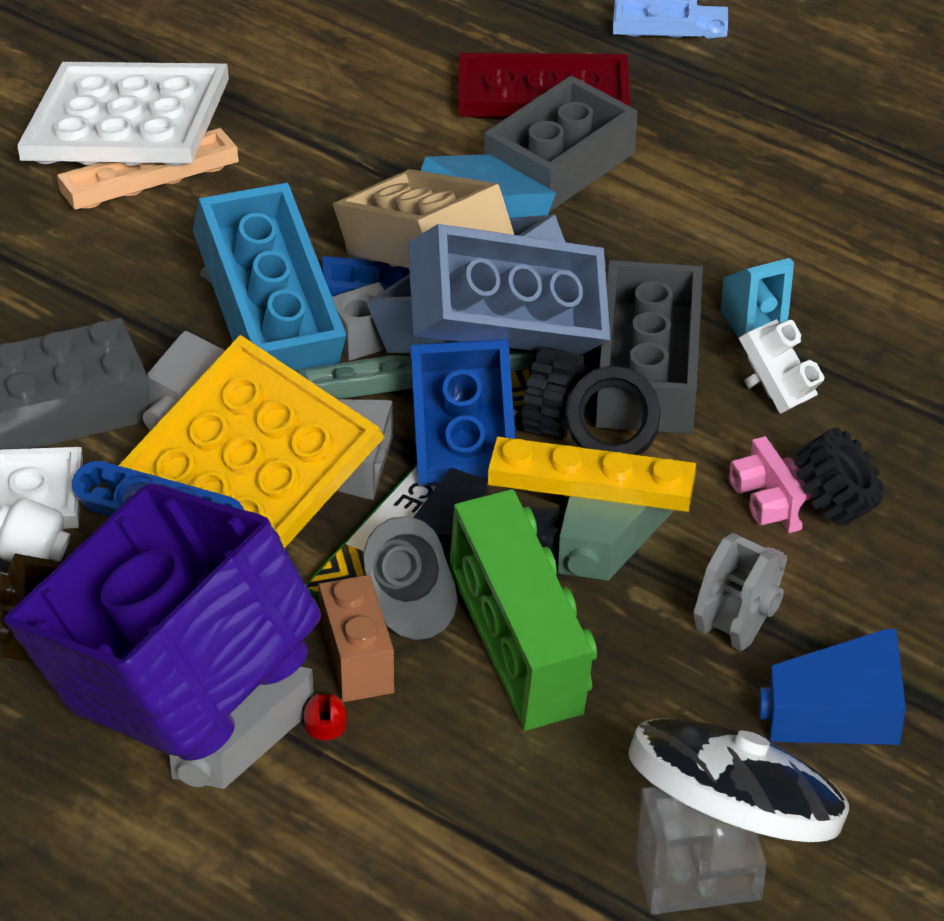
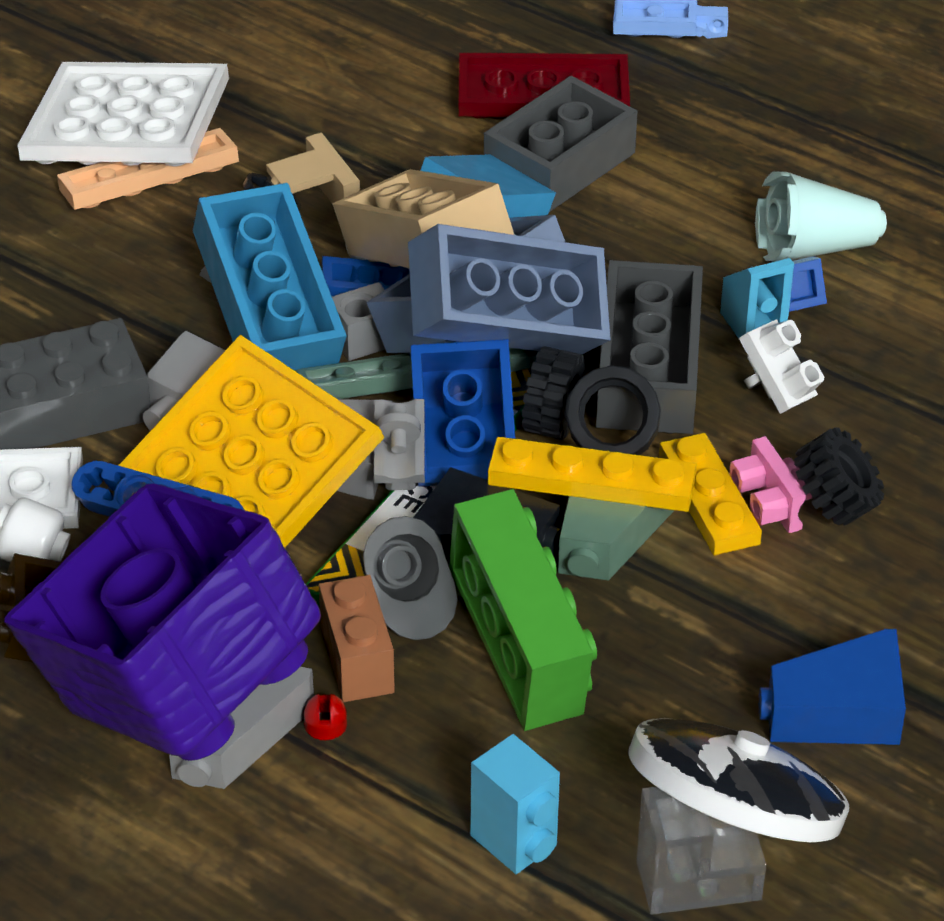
light grey hinge [694,533,788,651] -> none
none -> tan piece [243,132,360,210]
none -> light grey hips [374,399,425,490]
none -> medium azure brick [470,734,560,874]
none -> yellow plate [659,433,762,556]
none -> light aqua cone [755,172,887,261]
none -> blue tile [789,256,827,312]

